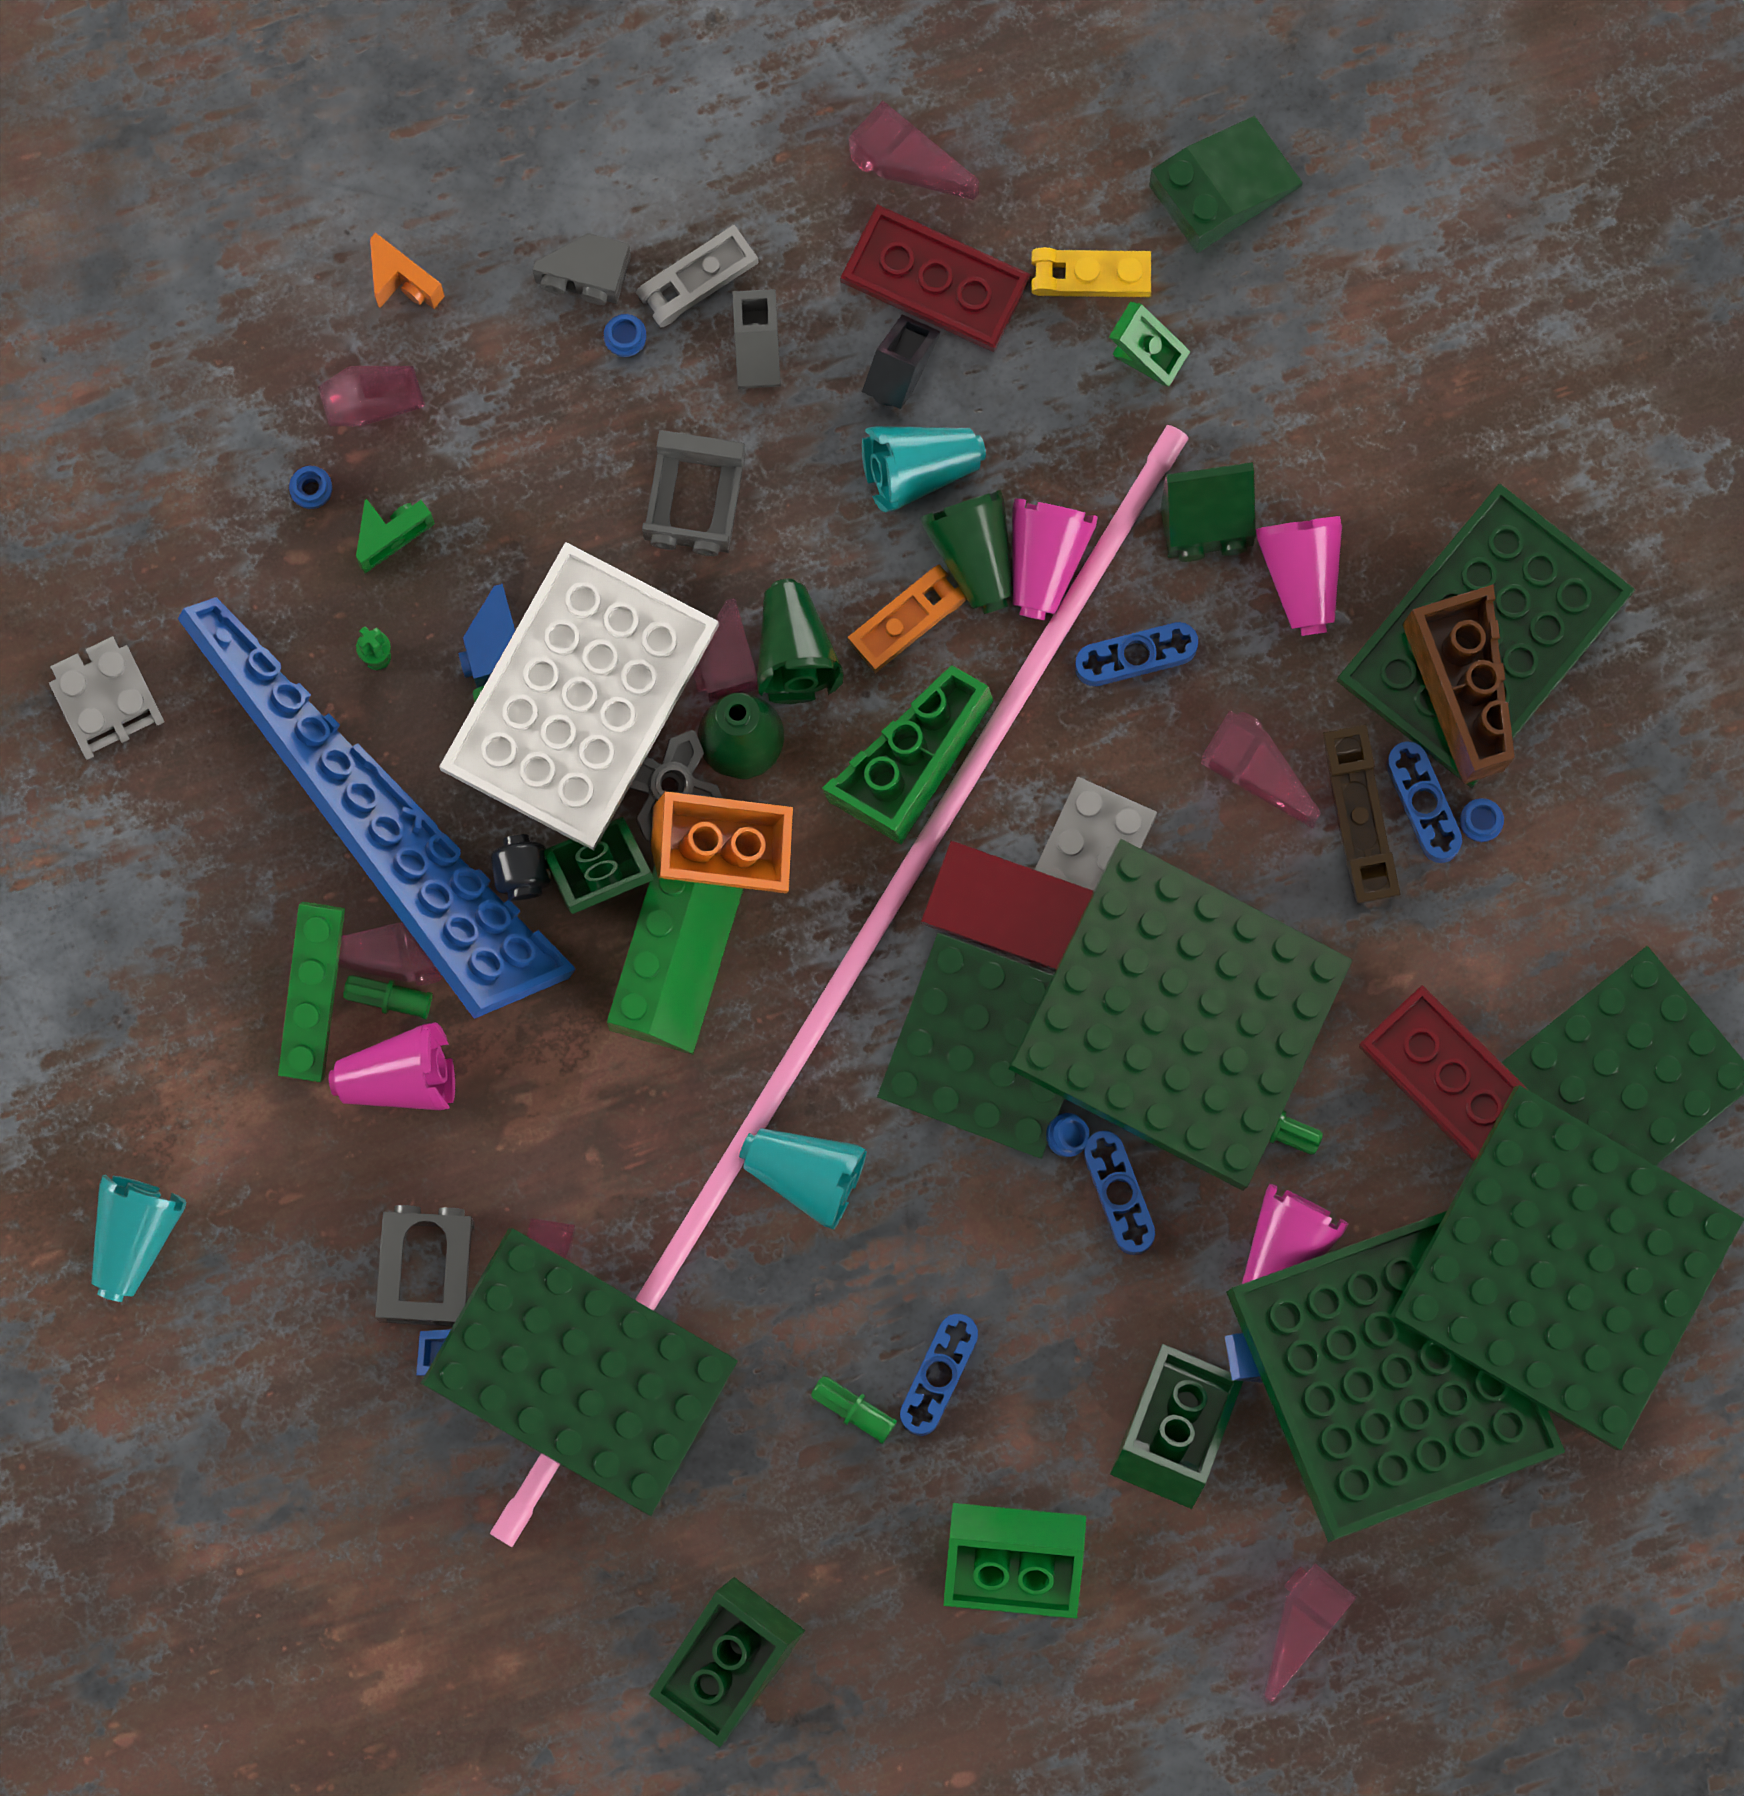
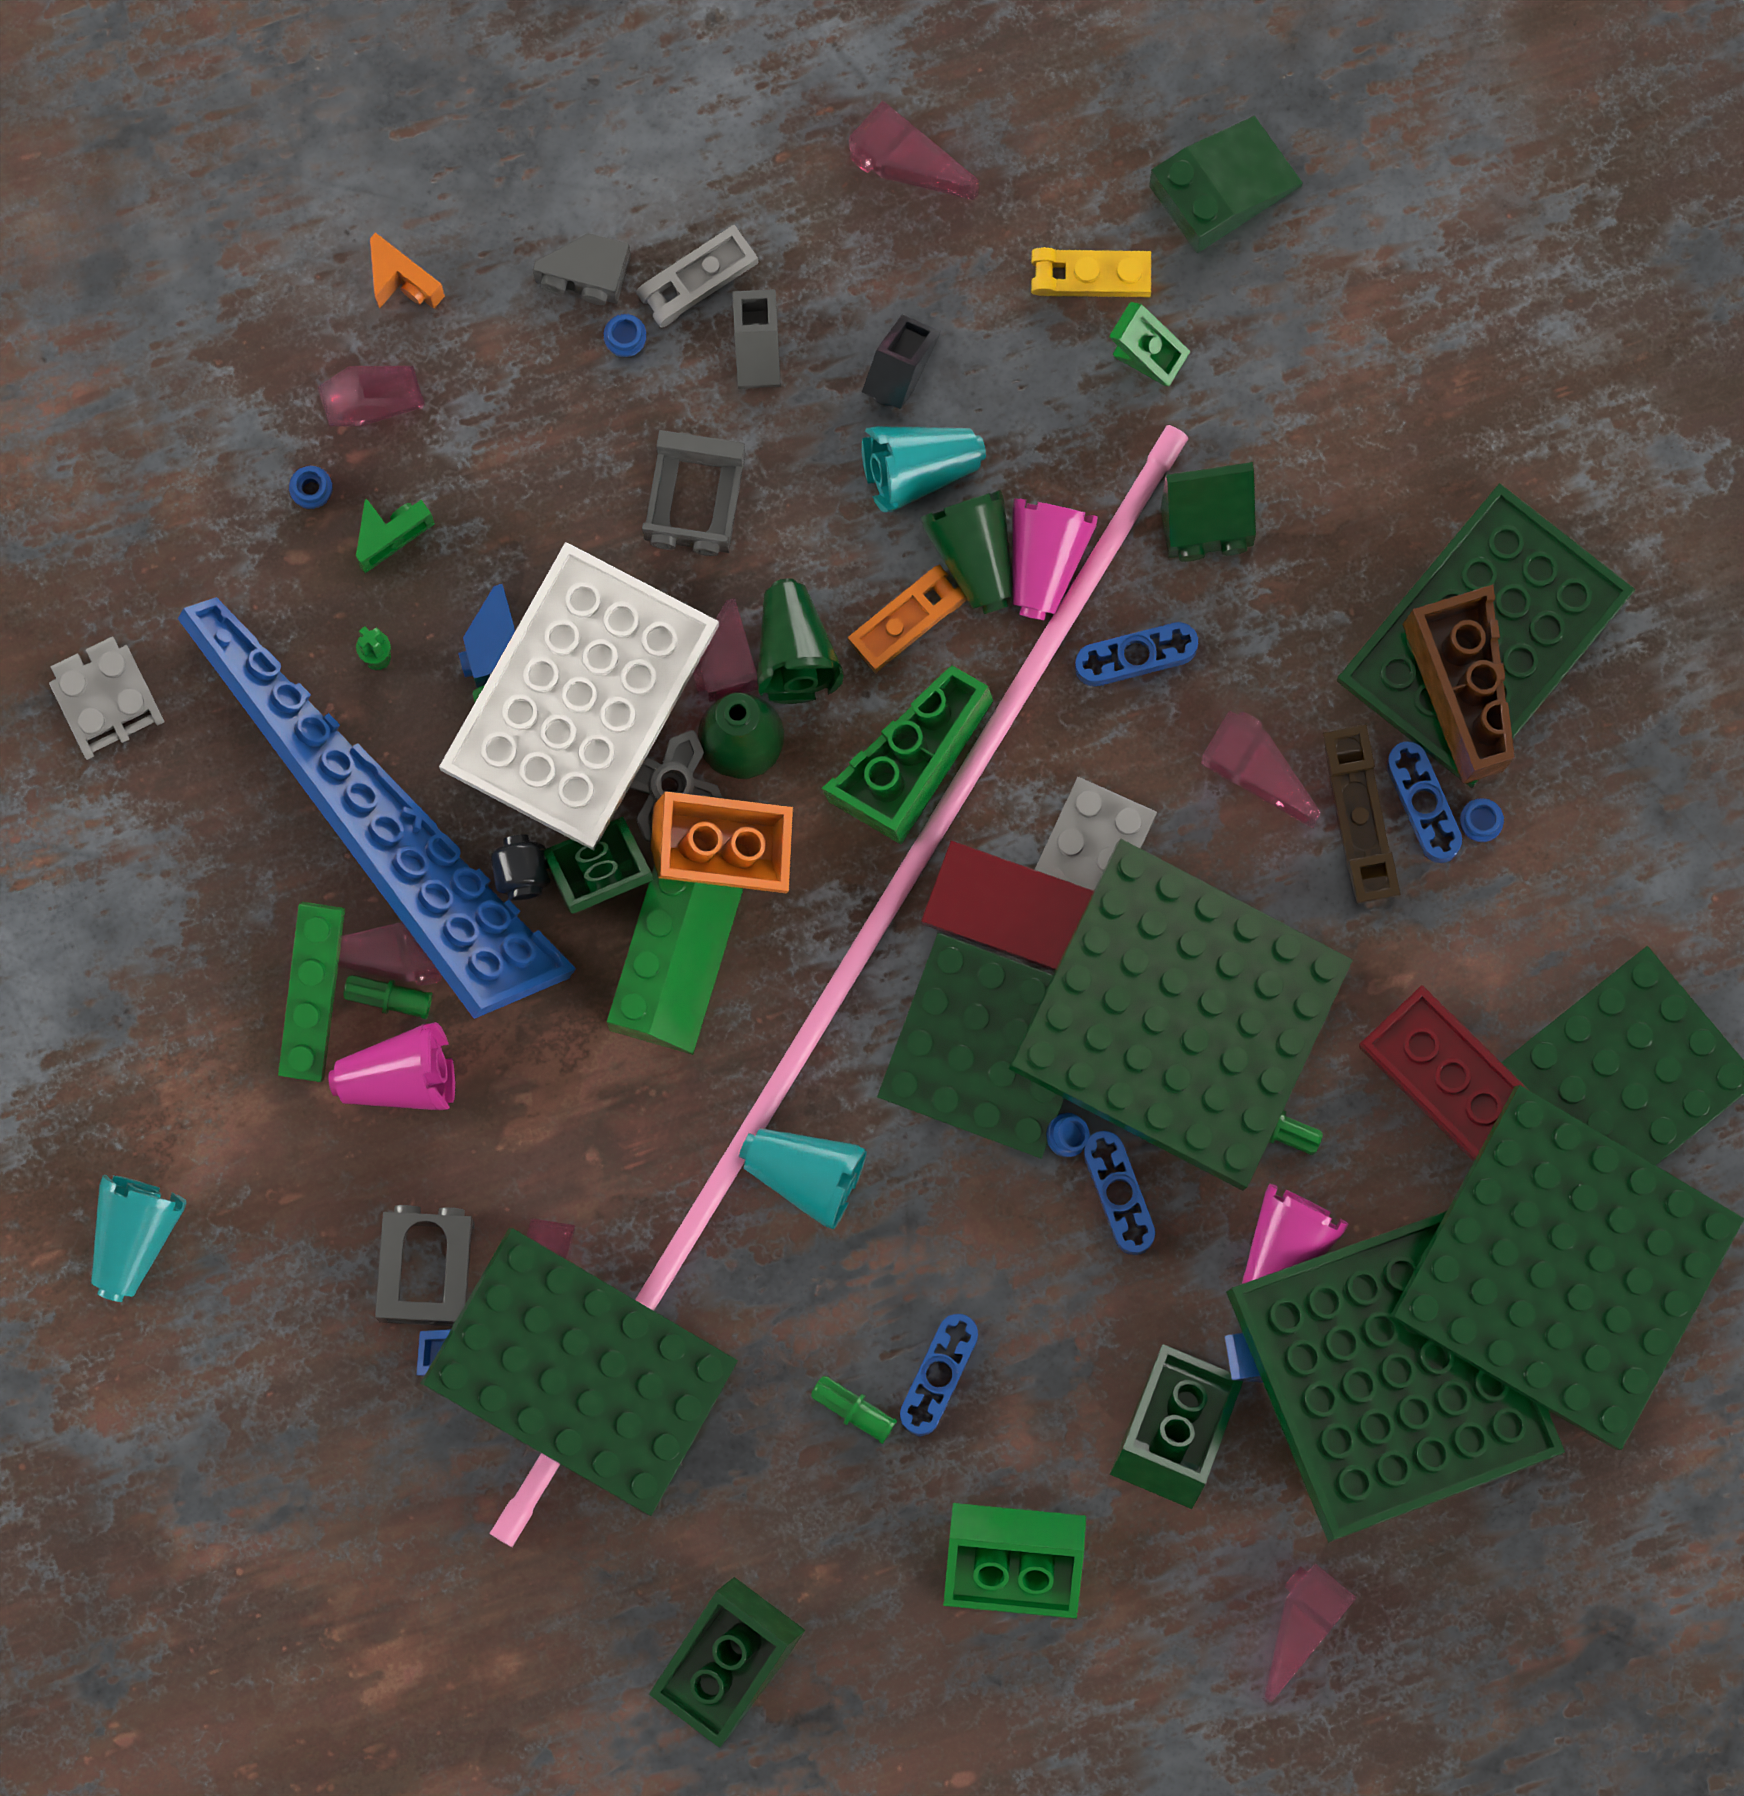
dark red tile [840,204,1031,352] -> none
dark pink cone [1256,516,1342,636] -> none

